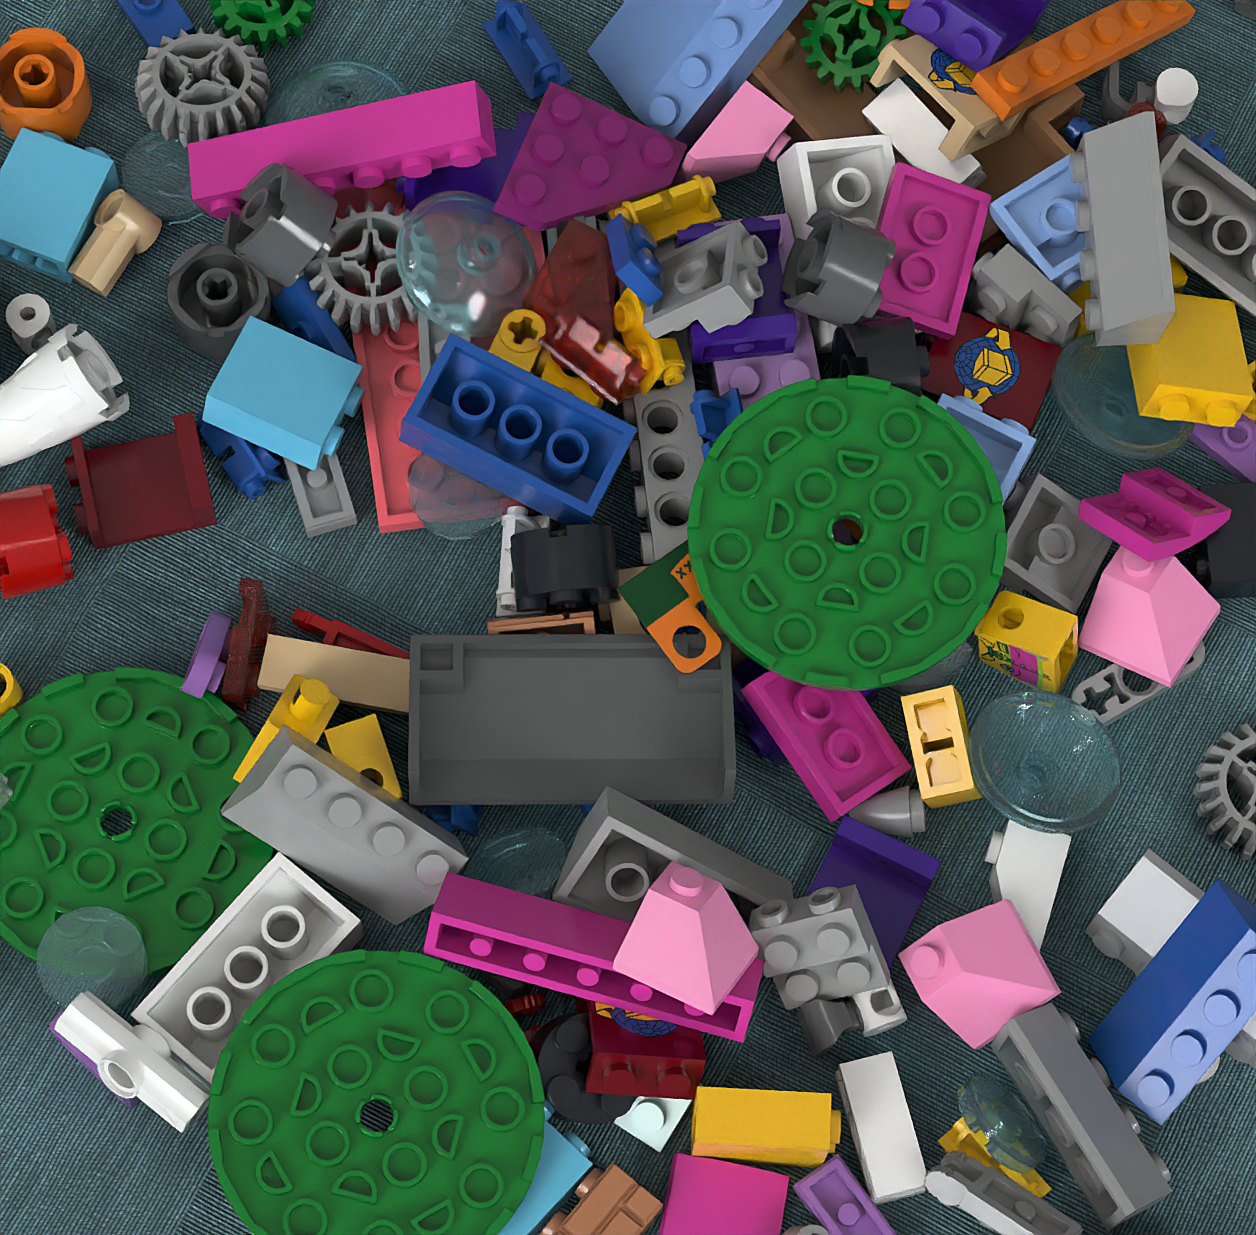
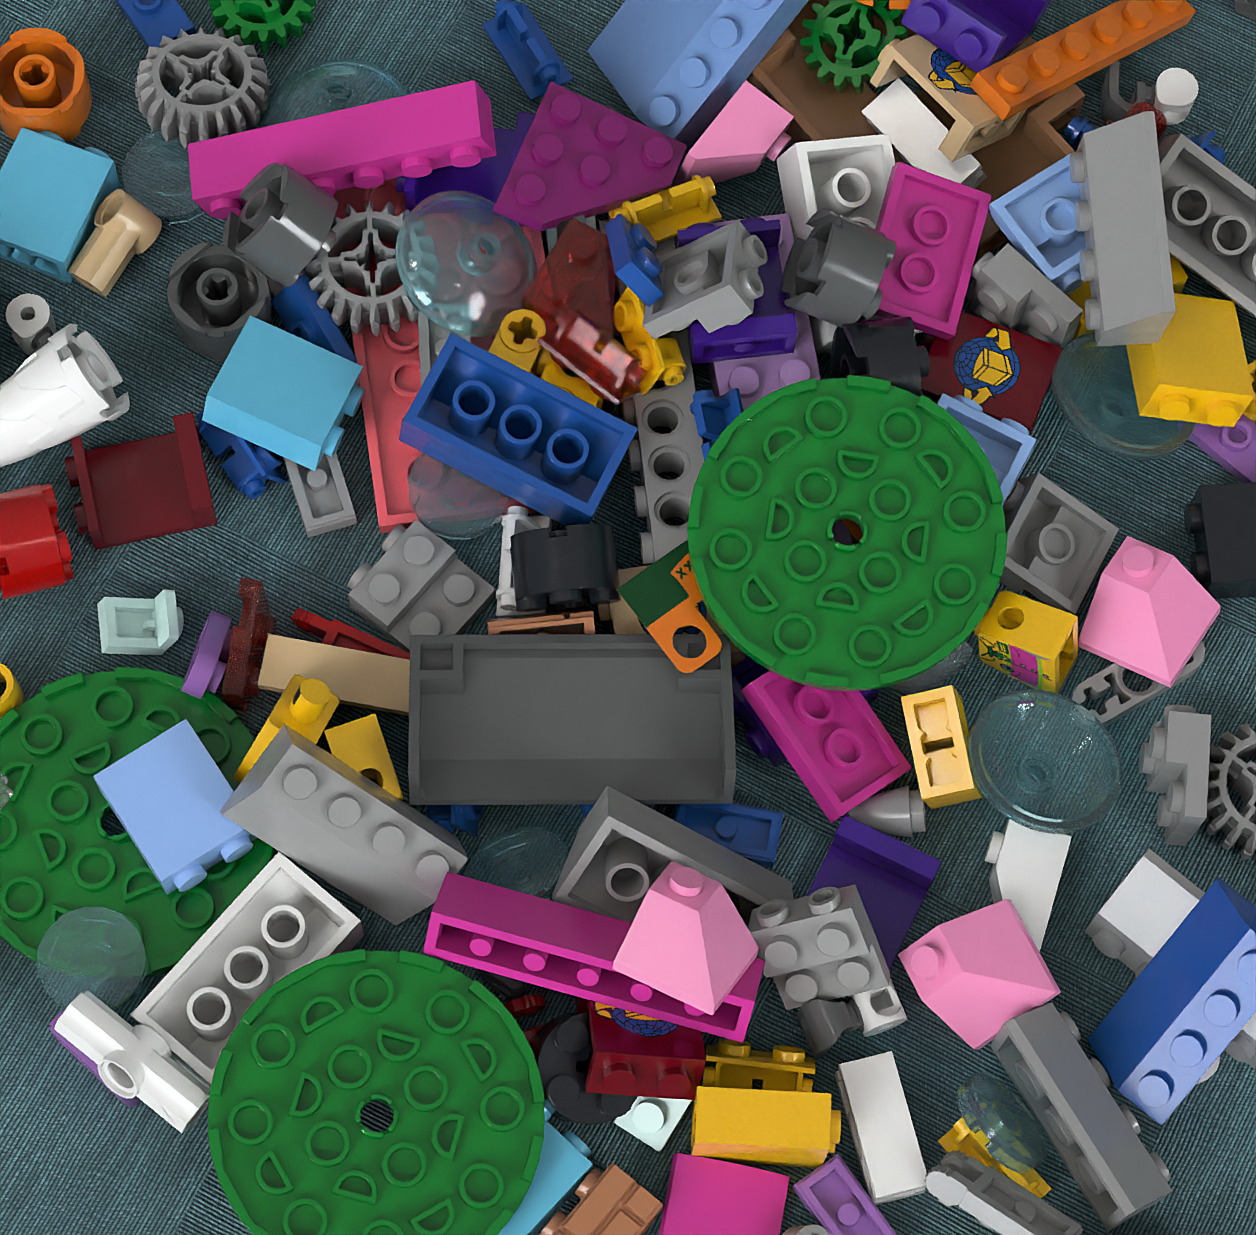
dark pink slope [1077,467,1232,562] -> none
none -> light blue brick [93,719,258,894]
none -> light aqua bracket [97,589,184,655]
none -> light grey plate [348,519,496,653]
none -> blue plate [674,803,784,868]
none -> yellow hinge [702,1039,816,1092]
none -> light grey plate [1139,705,1212,846]

